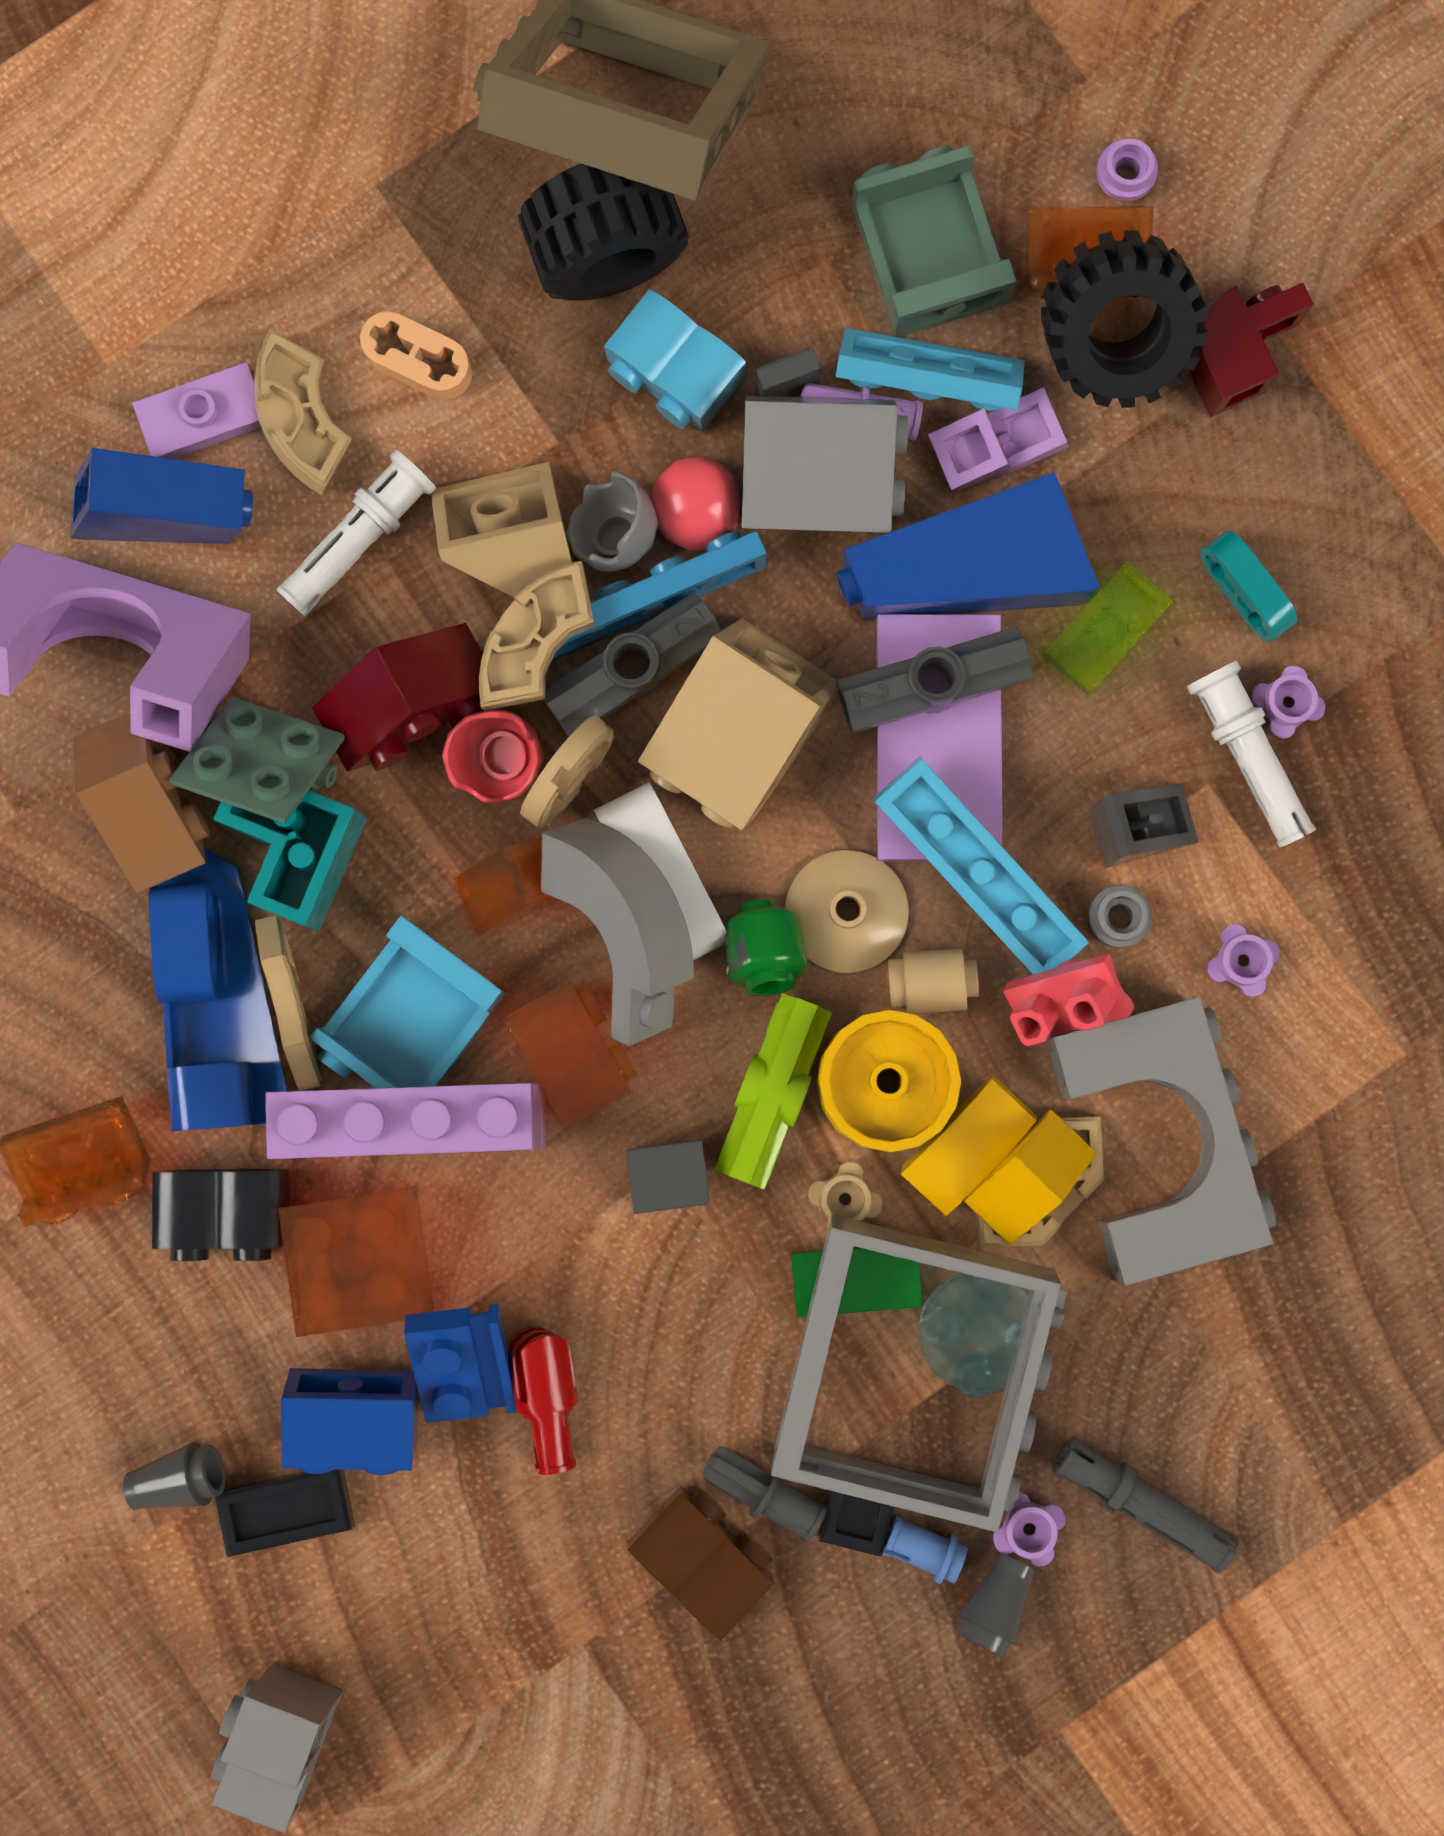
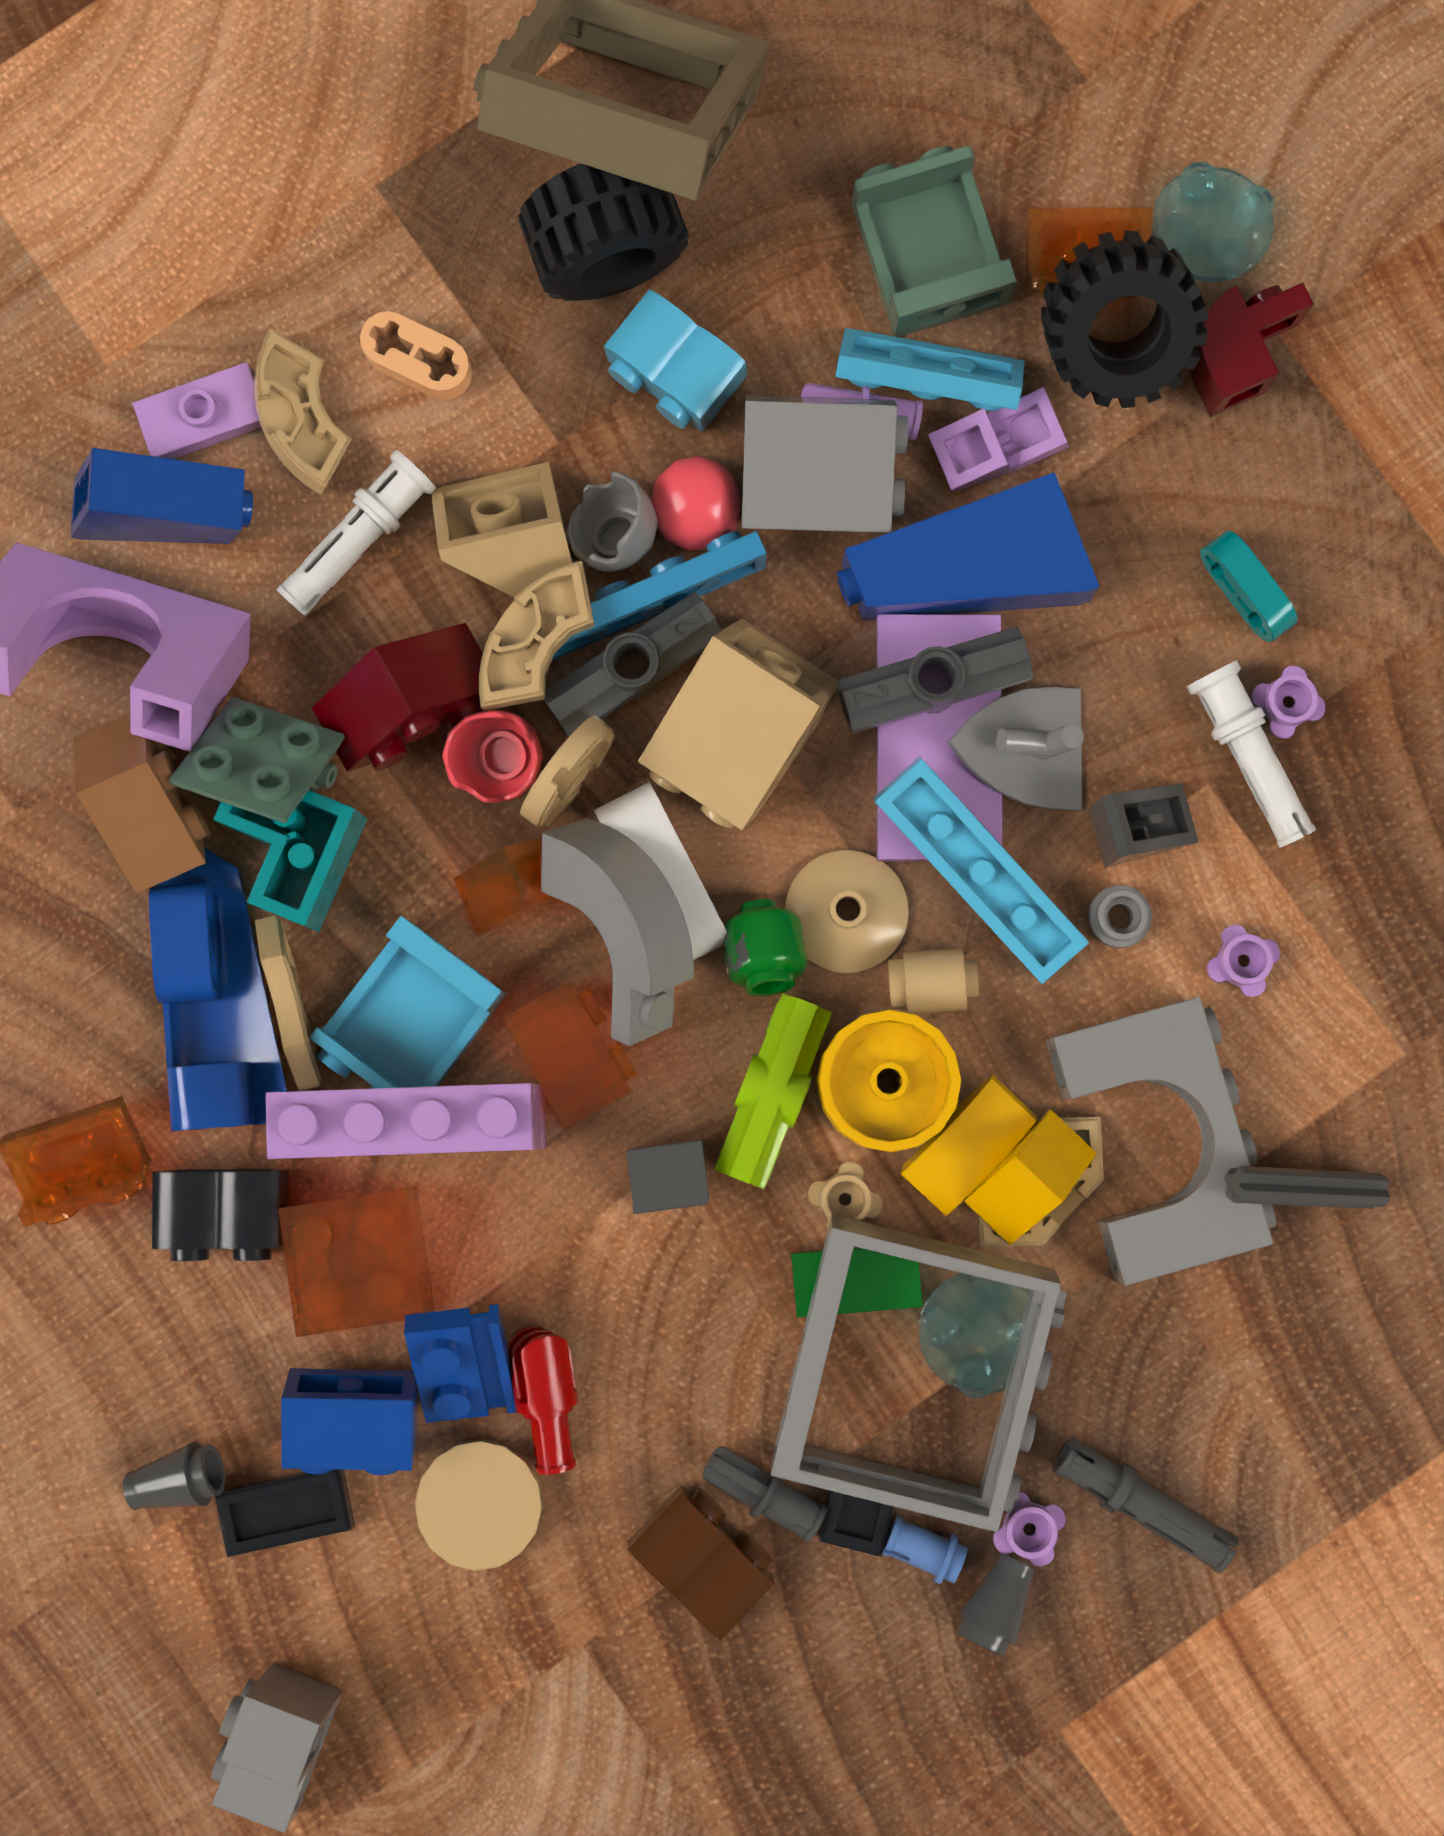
dark grey tile [755,348,821,397] -> none
coral hips [1003,953,1134,1047] -> none
clear neon green plate [1042,561,1174,696] -> none
lavender plate [1096,138,1158,201] -> none
none -> tan tile [415,1438,544,1571]
none -> light grey shield [947,687,1084,811]
none -> clear light blue dish [1151,162,1274,282]
none -> dark grey axle [1224,1166,1390,1209]

